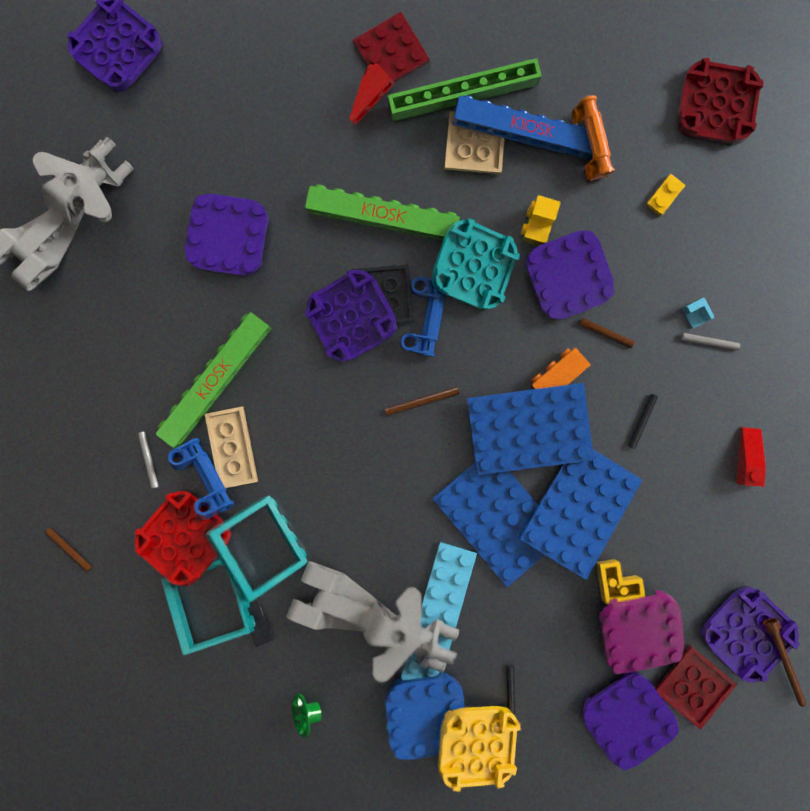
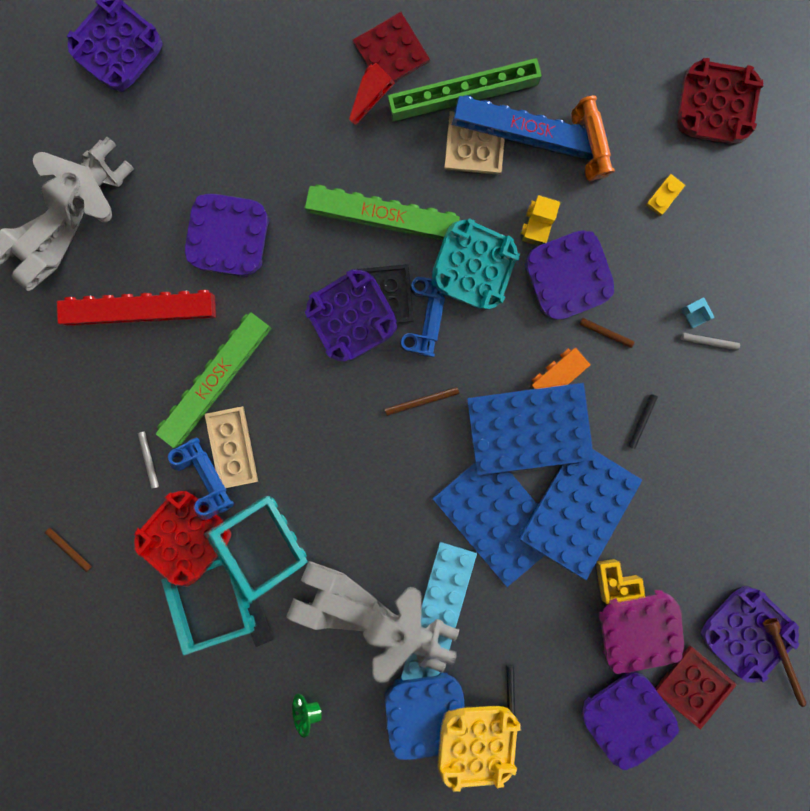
red slope [737,427,766,487] -> none
none -> red brick [57,290,216,326]

